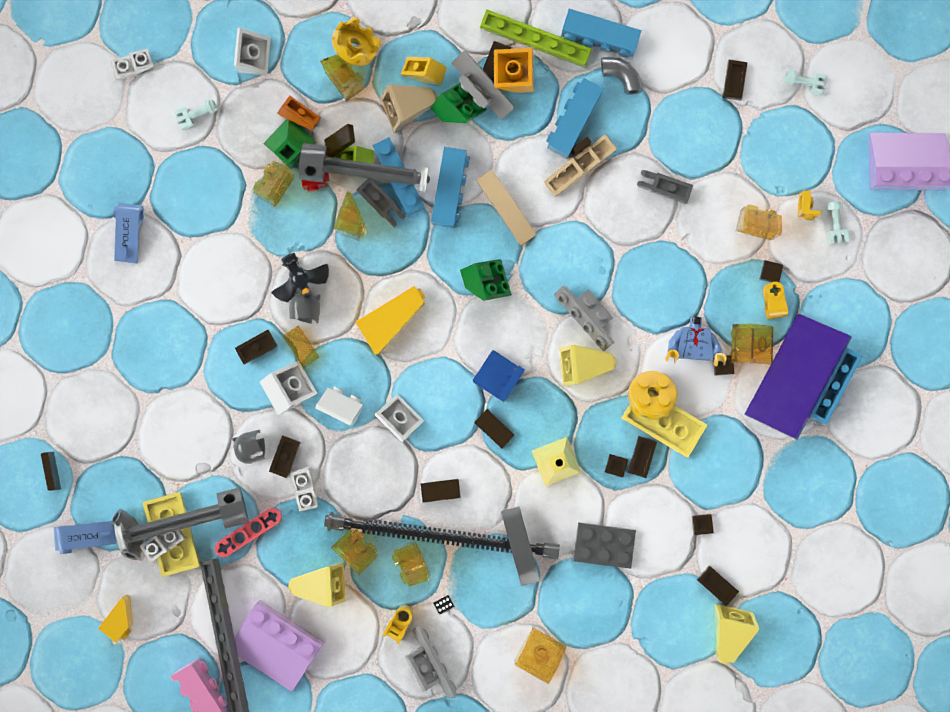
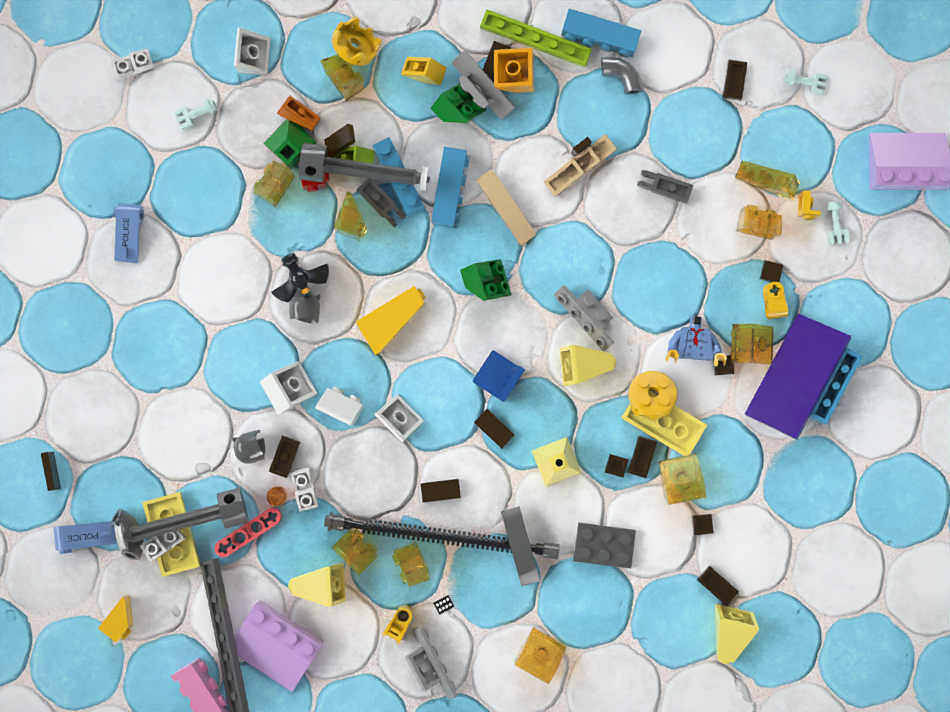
dark brown plate [235,330,278,365] -> none
clear yellow tile [283,325,320,368] -> none
tan slope [380,85,438,133] -> none
dark azure brick [546,78,604,159] -> none
none -> clear orange wheel [267,486,288,506]
none -> clear yellow slope [658,454,707,505]
none -> clear yellow slope [735,160,800,200]

